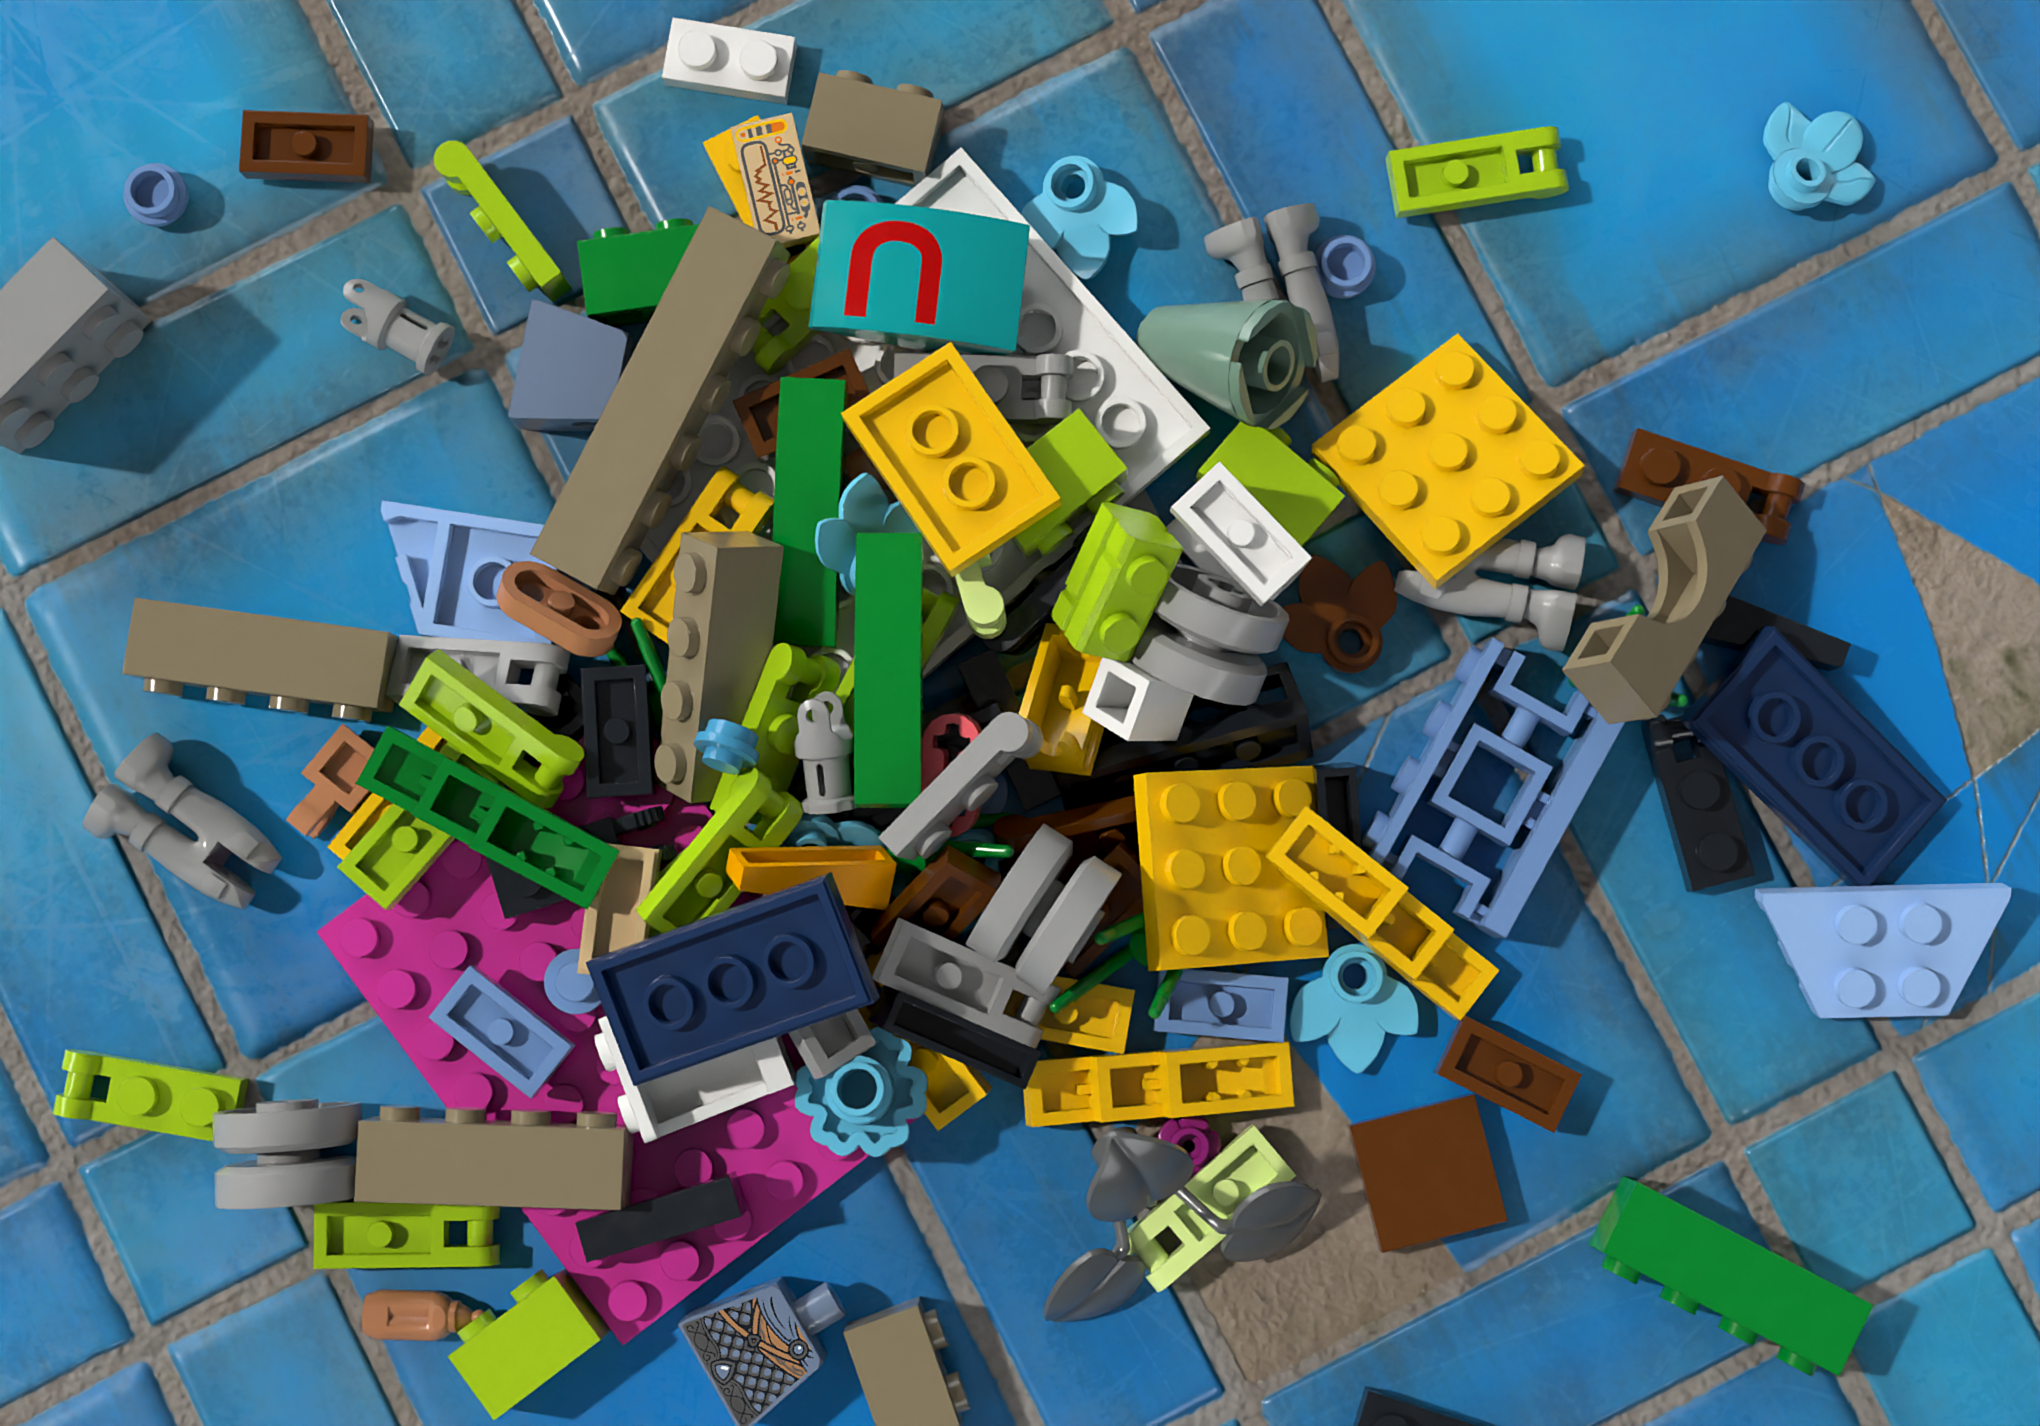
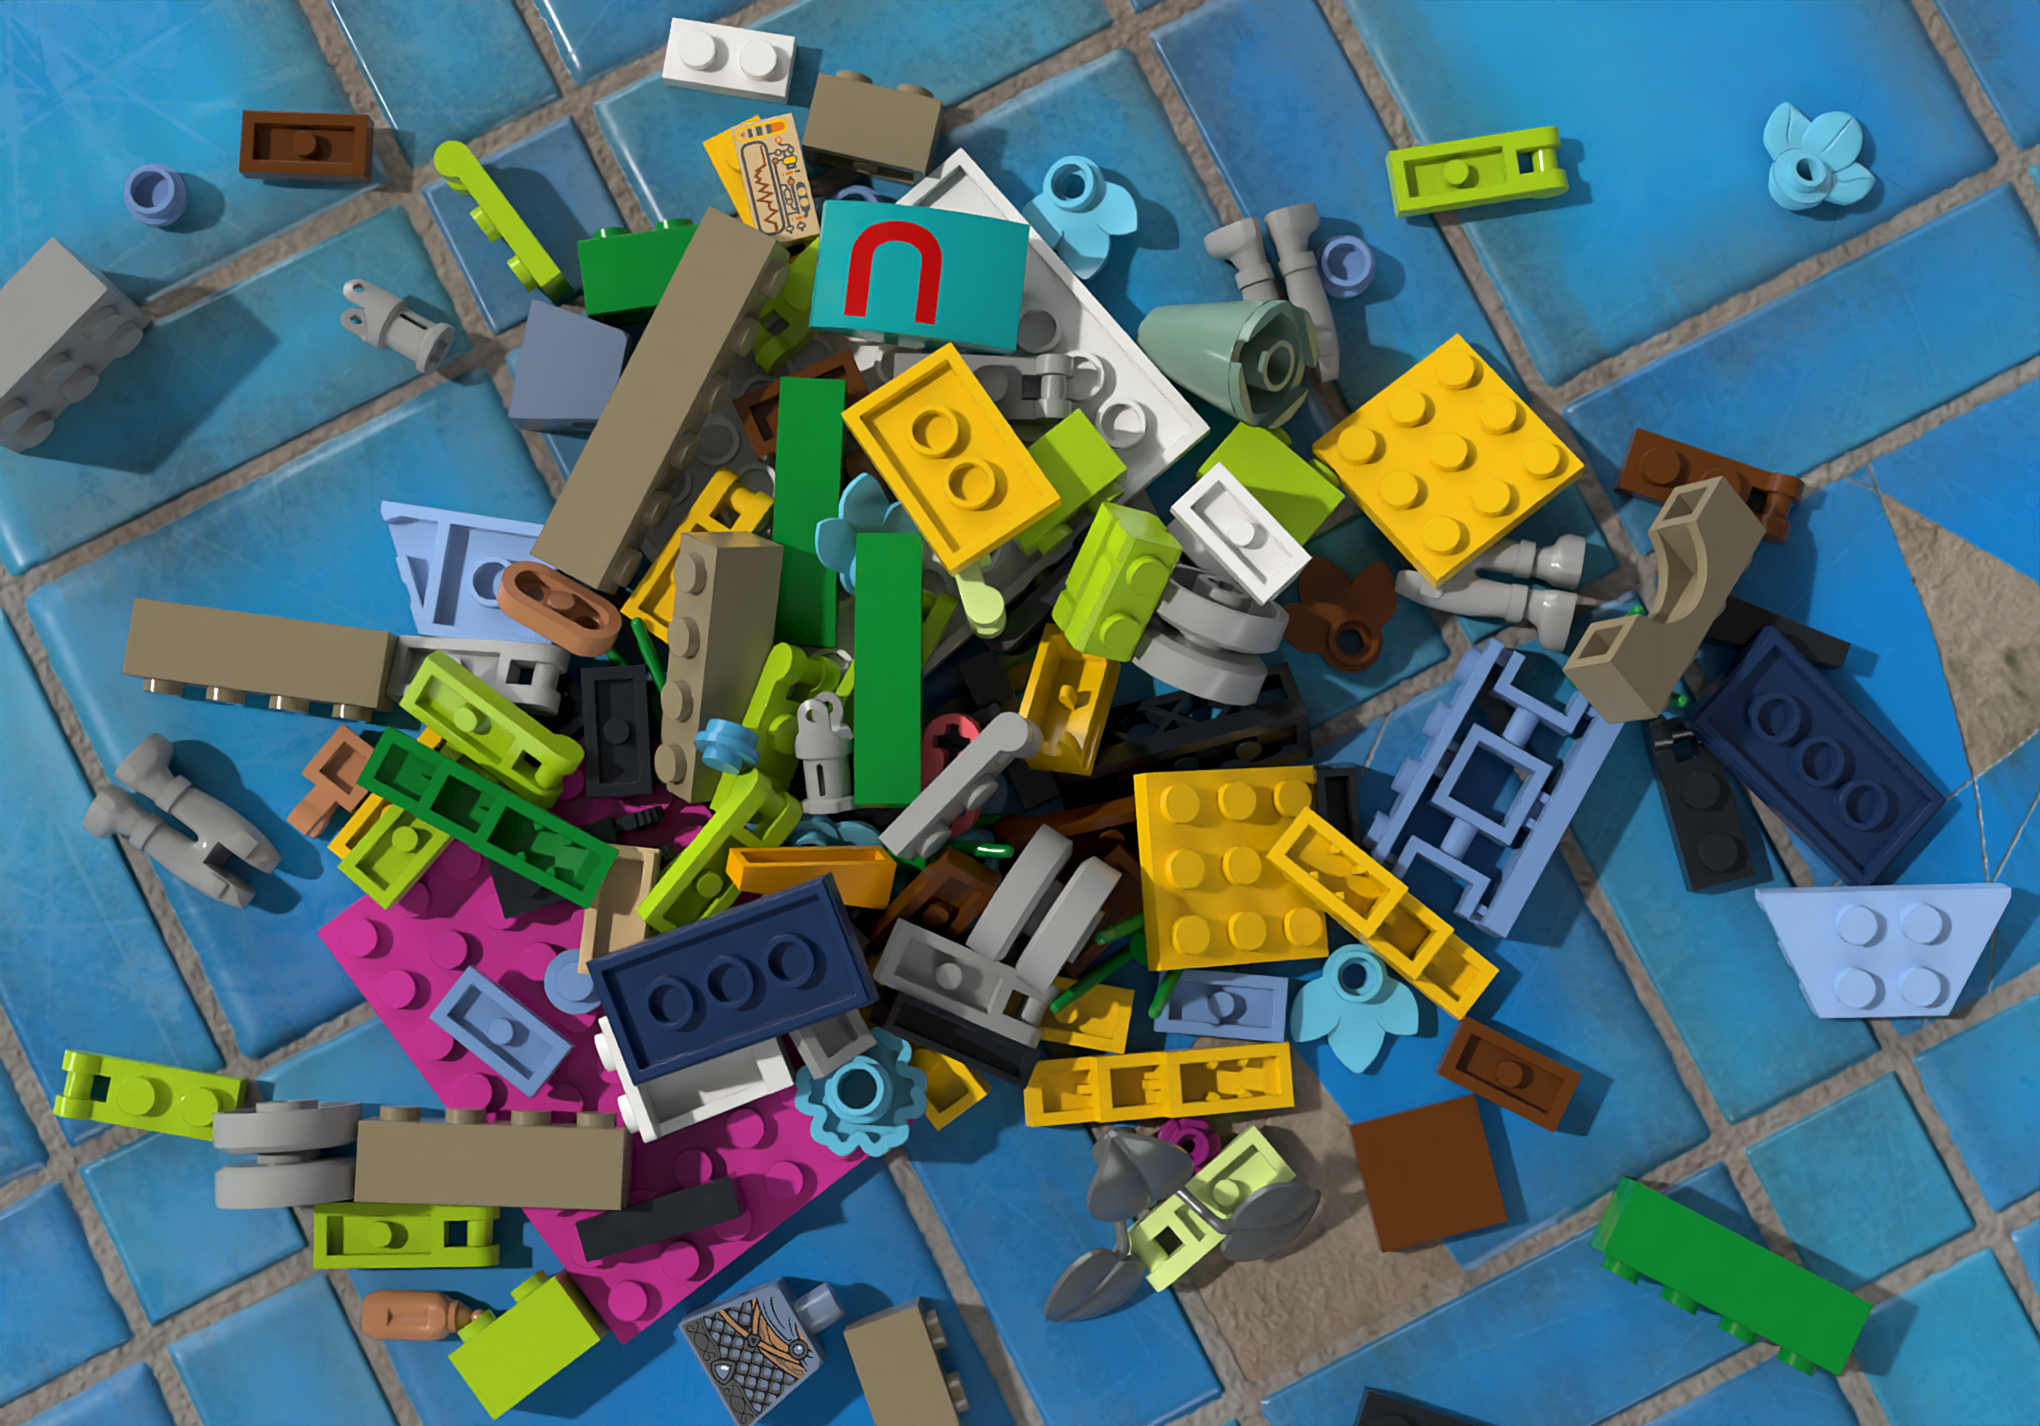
white brick [1082,657,1194,741] -> none

